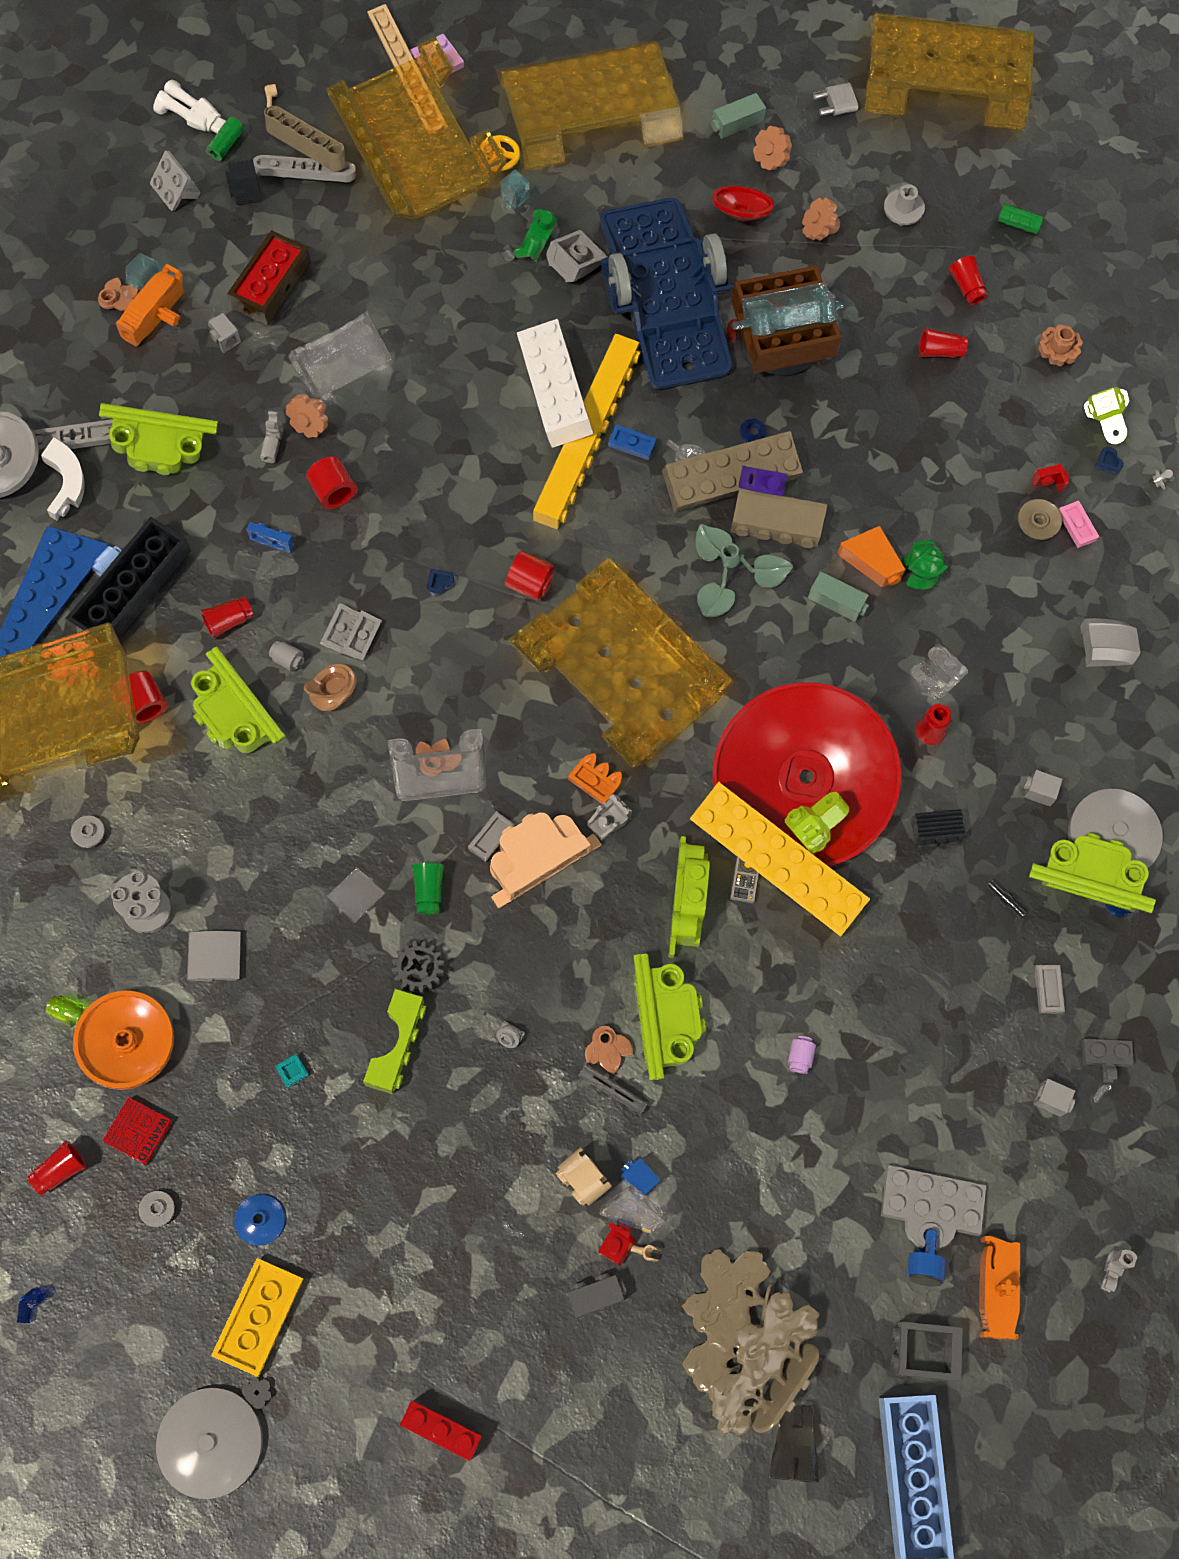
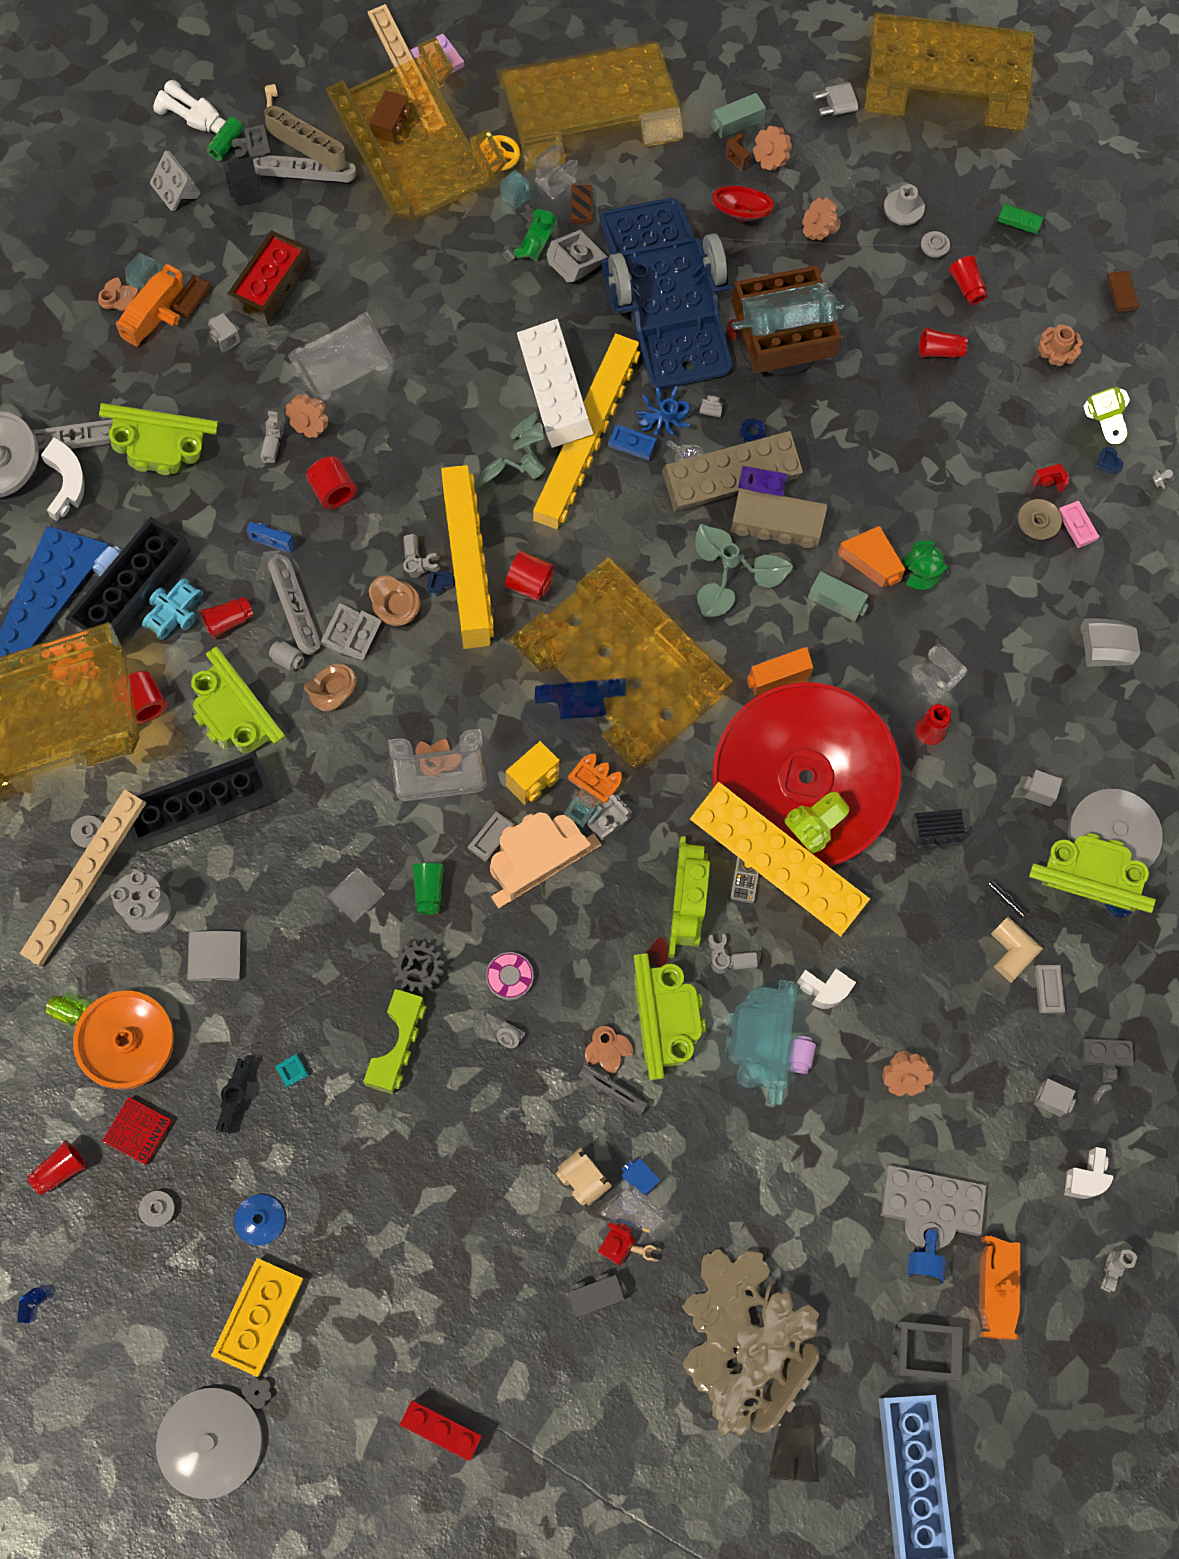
none -> tan plate [20,789,146,967]
none -> black brick [130,752,275,852]
none -> medium azure axle [142,578,204,640]
none -> reddish brown tile [170,275,212,319]
none -> black pin [215,1058,252,1135]
none -> dark grey plate [232,124,270,157]
none -> light grey piece [268,554,321,655]
none -> reddish brown brick [369,90,412,143]
none -> medium nougat piece [369,576,421,626]
none -> light grey bar [403,534,441,578]
none -> yellow brick [441,465,494,649]
none -> sand green plant [477,412,546,491]
none -> tile [486,952,534,1001]
none -> yellow brick [506,741,559,805]
none -> clear piece [533,144,578,199]
none -> clear blue bracket [534,678,626,719]
none -> clear light blue brick [564,789,600,827]
none -> reddish brown tile [571,185,592,224]
none -> blue animal [637,386,690,435]
none -> clear red tile [645,937,668,968]
none -> light grey plate [699,395,723,418]
none -> light grey bar [708,934,758,974]
none -> reddish brown bracket [725,133,750,172]
none -> clear light blue brick [725,980,796,1106]
none -> orange slope [747,647,813,696]
none -> white brick [797,969,856,1009]
none -> nougat plant [882,1051,933,1096]
none -> light grey piece [921,231,950,258]
none -> tan brick [991,916,1043,983]
none -> white brick [1064,1147,1113,1199]
none -> reddish brown tile [1107,271,1139,312]

